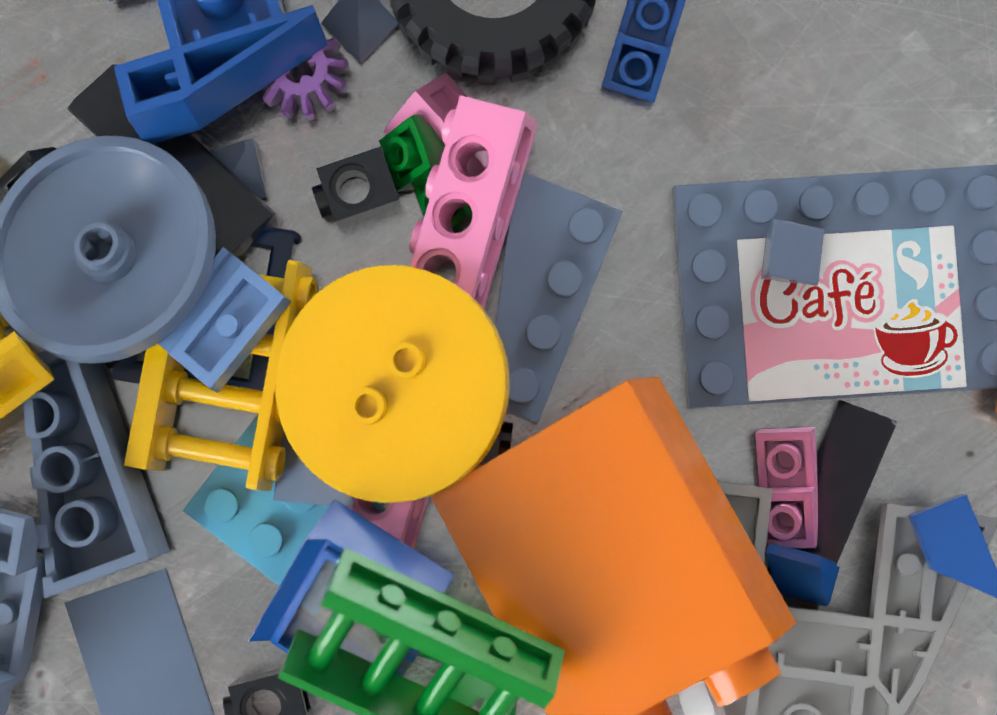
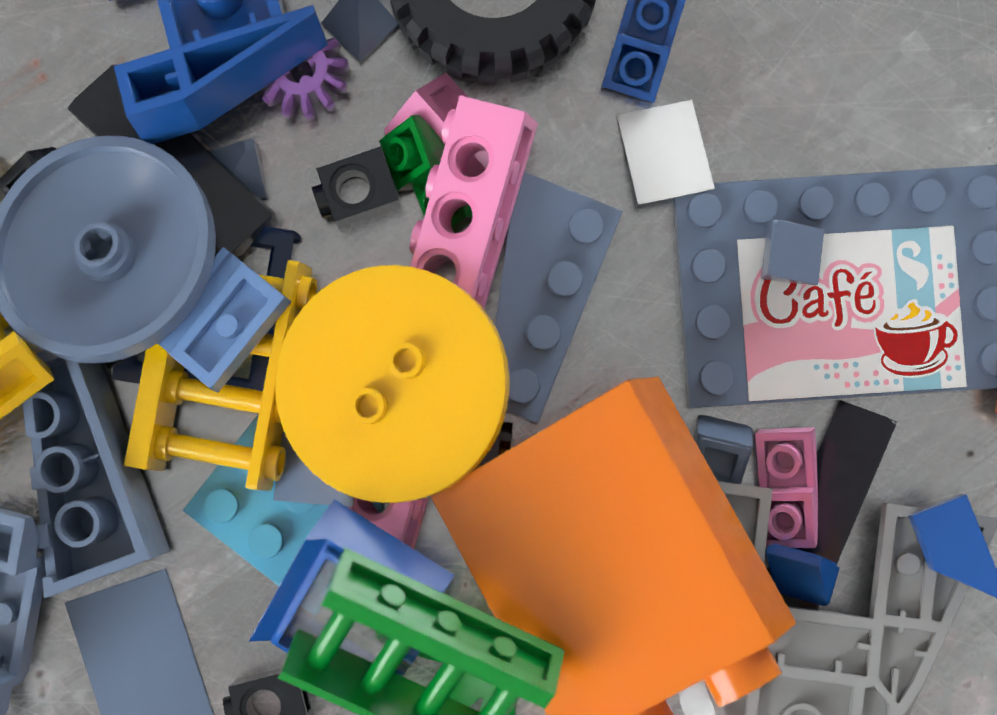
none -> white sticker [617,100,715,205]
none -> sand blue slope [693,415,753,484]

